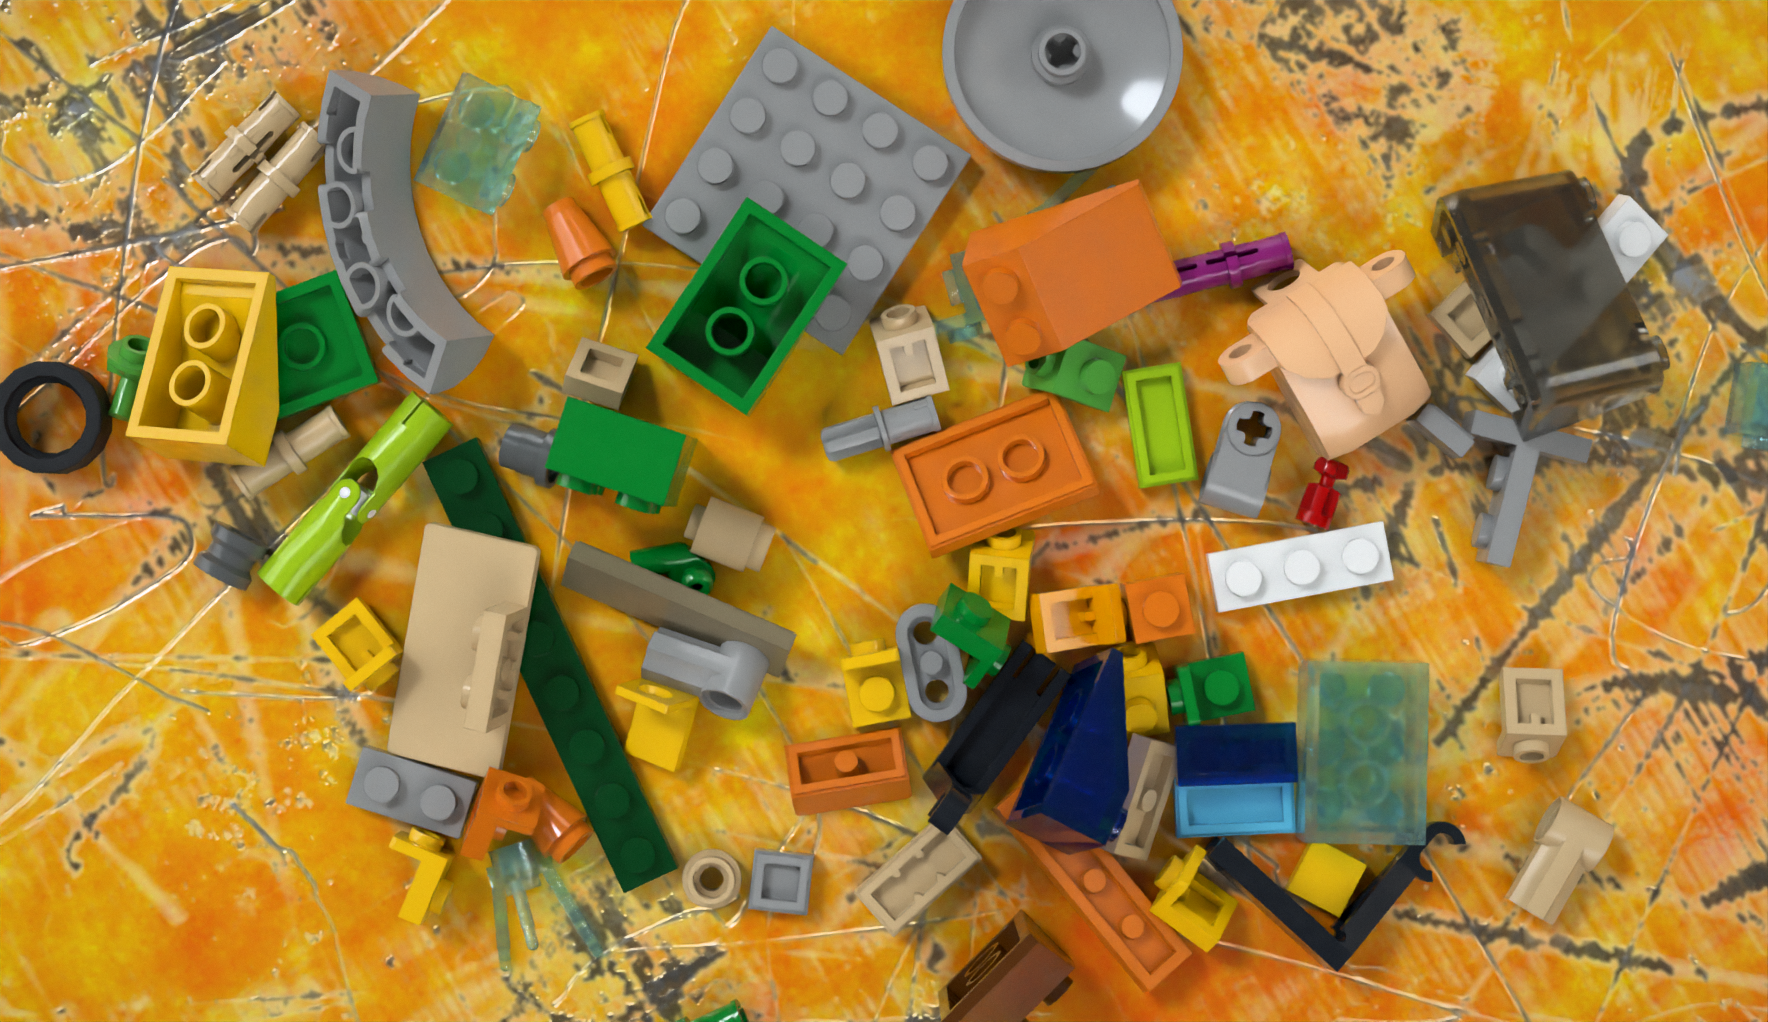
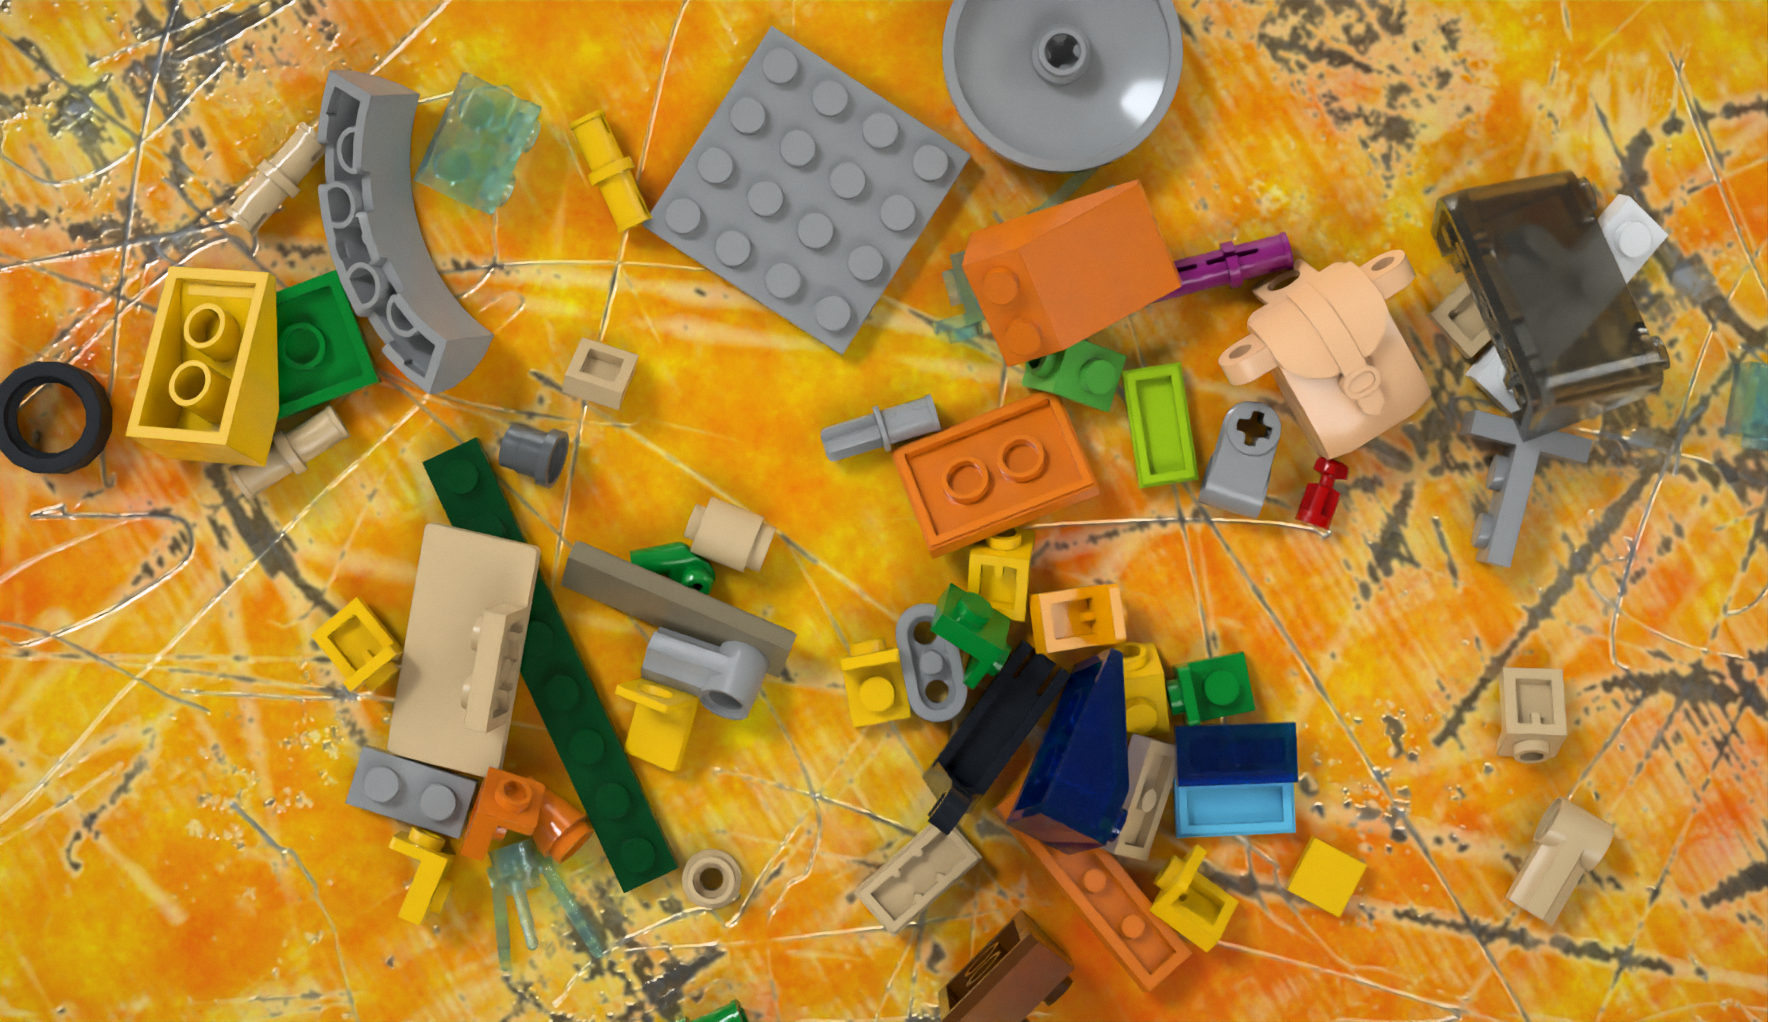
bright green plate [107,335,150,422] -> none
tan pin [190,89,301,201] -> none
dark grey wheel [193,520,269,591] -> none
lime piece [257,390,453,606] -> none
orange cone [542,197,618,290] -> none
green brick [544,396,698,514] -> none
green slope [646,197,848,417] -> none
light grey tile [748,847,814,915] -> none
orange slope [784,726,912,816] -> none
tan bracket [869,304,950,406] -> none
orange brick [1120,572,1196,644] -> none
black hinge [1203,821,1466,972] -> none
white plate [1205,521,1394,613] -> none
clear light blue brick [1295,658,1429,845] -> none
light grey tile [1406,403,1475,459] -> none

